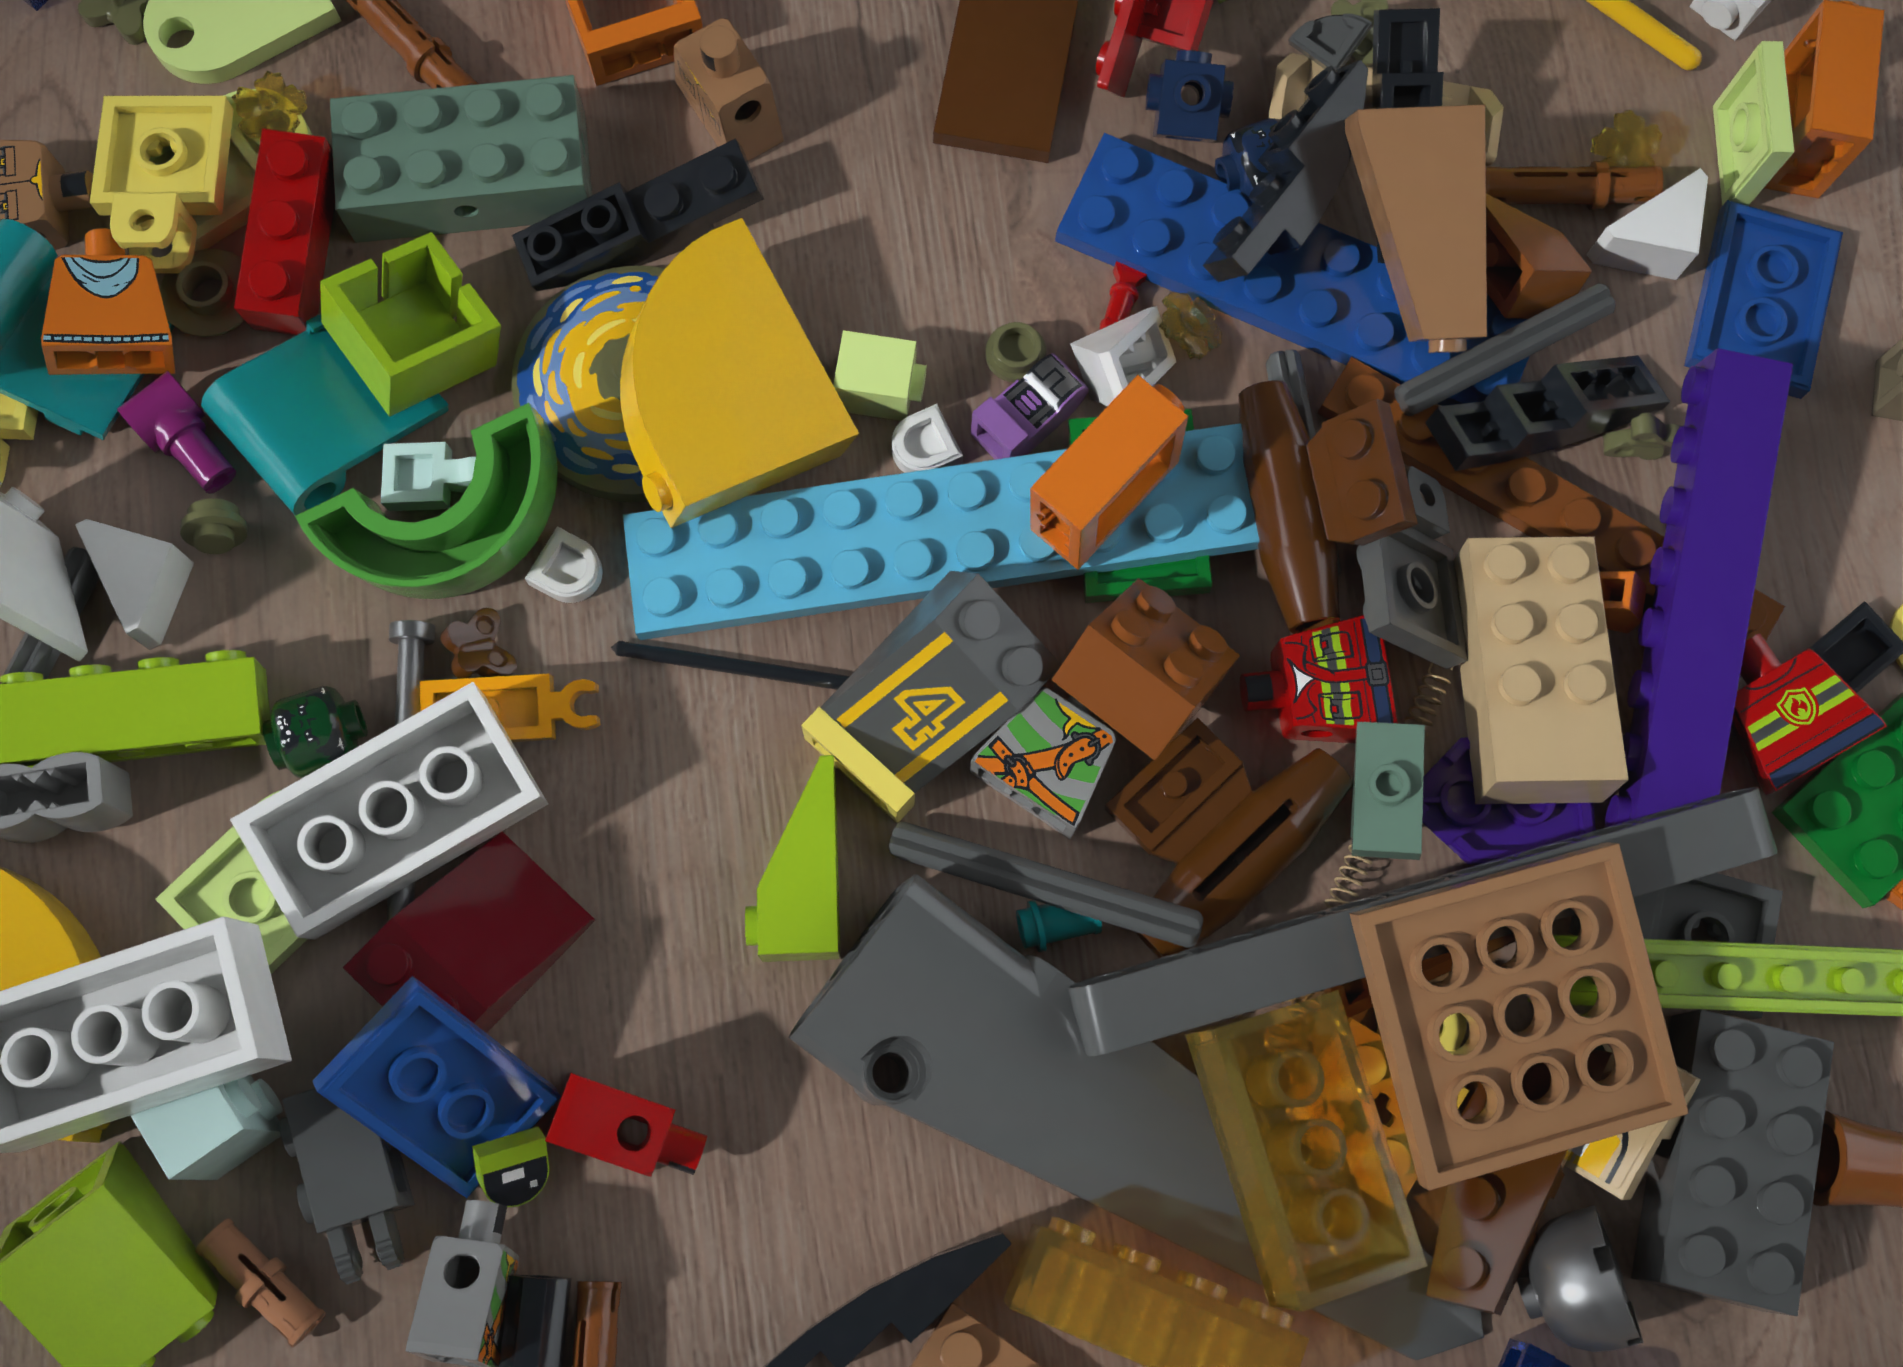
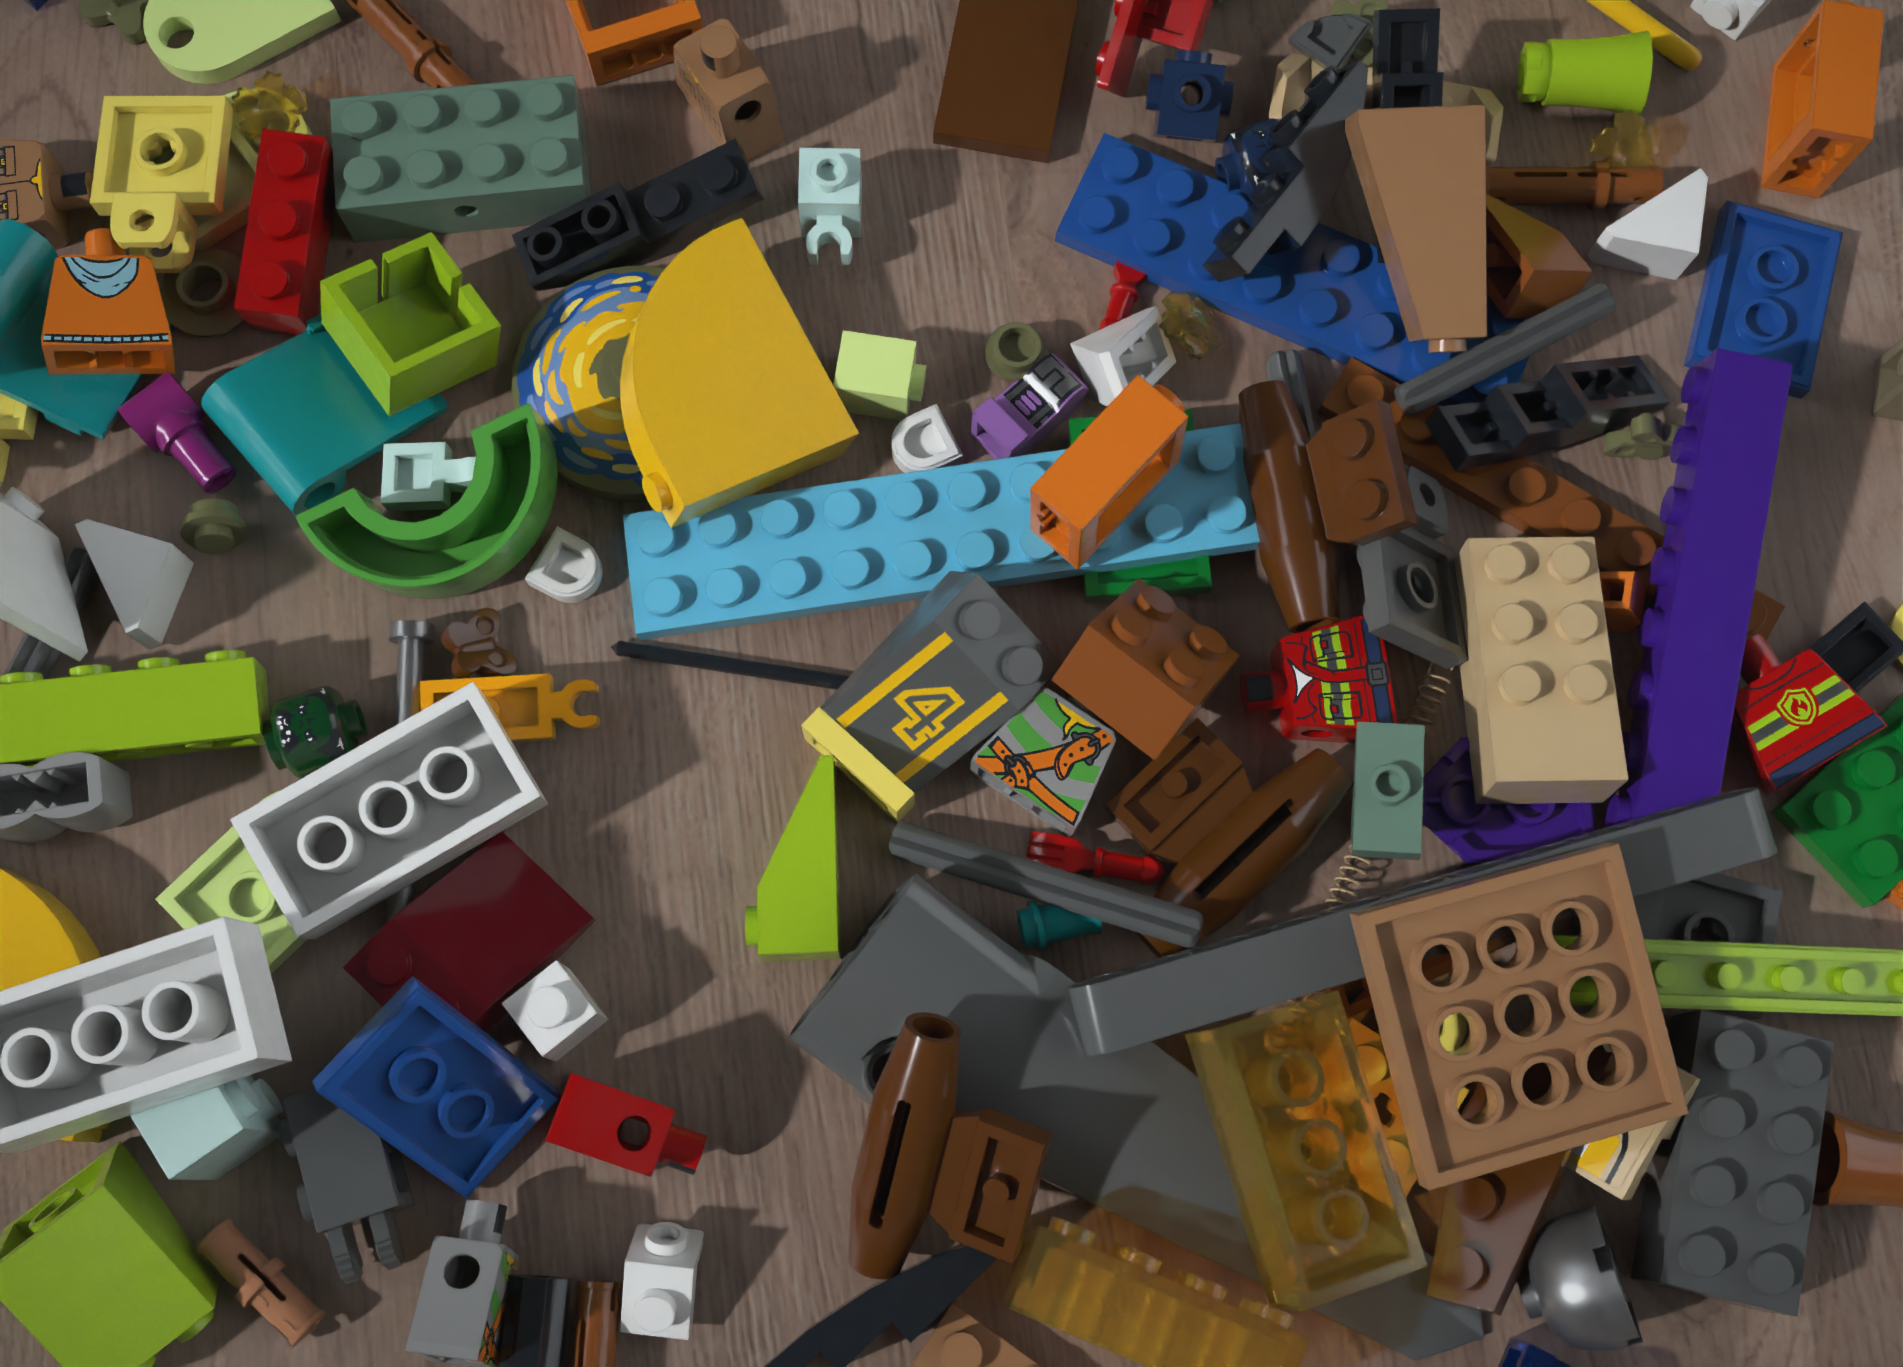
tile [472,1126,549,1207] -> none
yellowish green tile [1713,41,1794,206] -> none
none -> white brick [501,960,609,1062]
none -> white bracket [620,1222,704,1340]
none -> light aqua brick [798,148,862,265]
none -> reddish brown plate [848,1012,1053,1280]
none -> red piece [1026,832,1164,885]
none -> lime plant [1516,31,1653,117]

